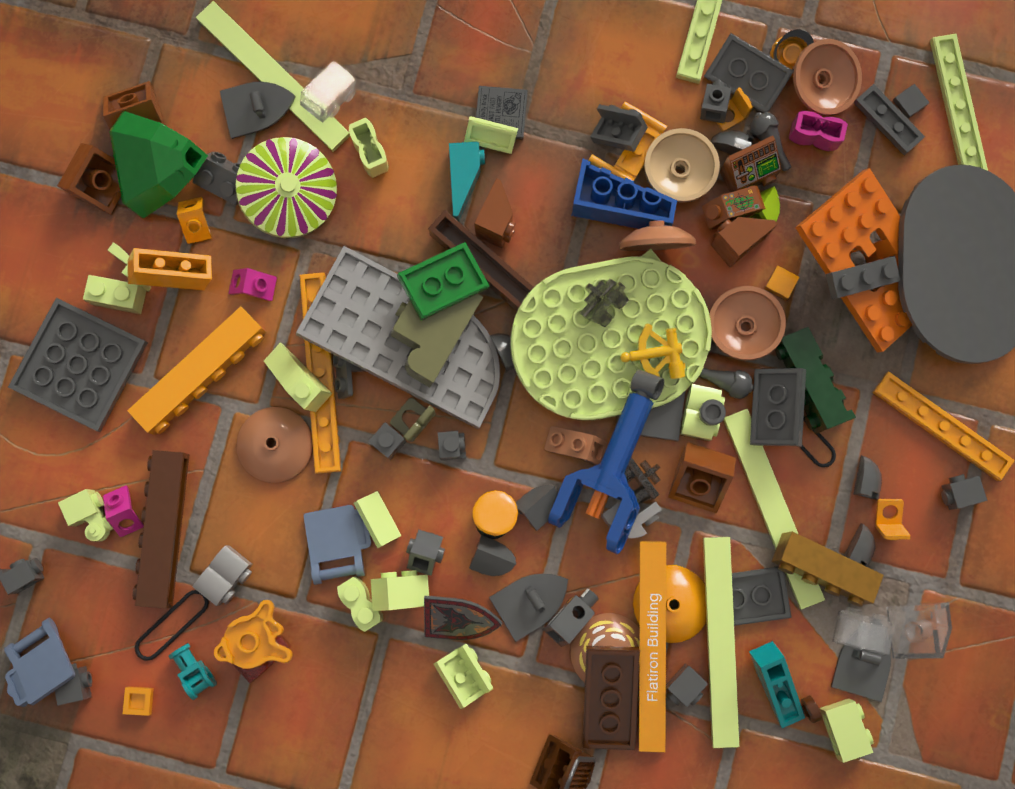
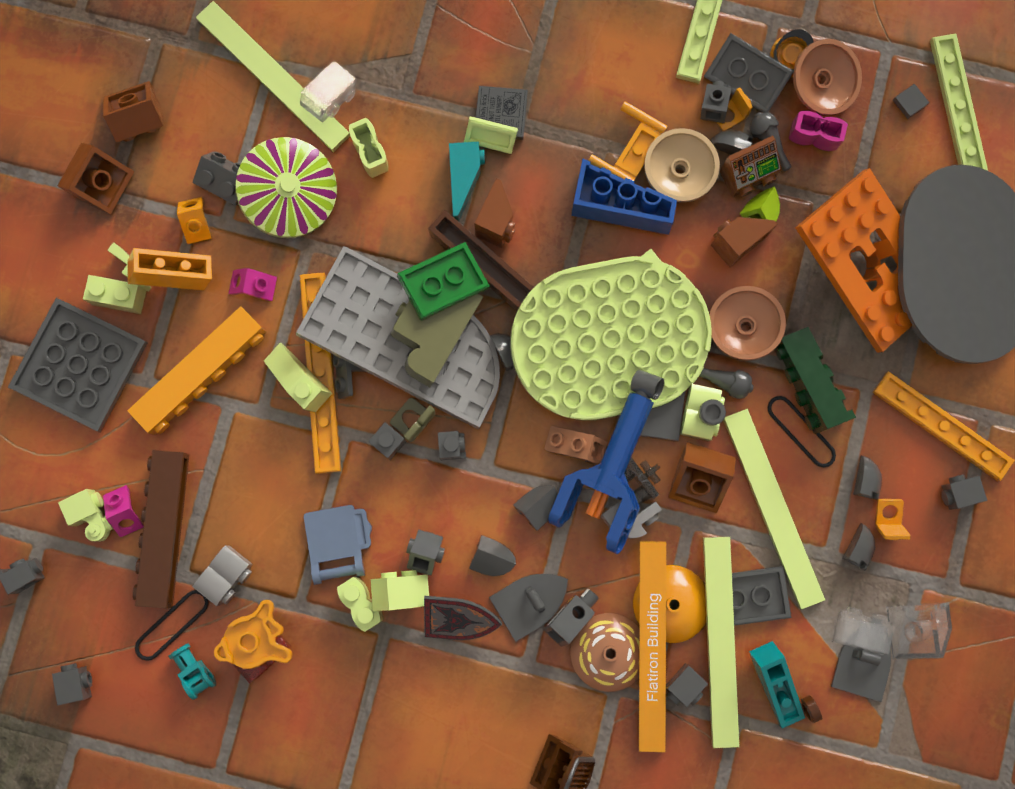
sand blue piece [4,617,75,707] -> none
green brick [109,111,208,218] -> none
light orange tile [123,687,154,716] -> none
dark grey shield [220,82,296,139] -> none
nougat dish [237,407,313,483] -> none
yellowish green tile [354,491,401,548] -> none
yellowish green bracket [434,644,493,709] -> none
light orange piece [473,490,518,539] -> none
clear smoke hips [580,279,629,327] -> none
reddish brown tile [582,646,640,750] -> none
dark grey bracket [590,104,648,152] -> none
nougat dish [619,221,696,251] -> none
yellow piece [620,324,686,379] -> none
dark orange slope [701,186,766,229] -> none
dark grey tile [750,368,806,447] -> none
light orange tile [764,265,799,300] -> none
pearl gold brick [771,531,884,607] -> none
yellowish green brick [819,698,874,763] -> none
dark grey plate [826,256,900,299] -> none
dark grey plate [854,84,925,156] -> none

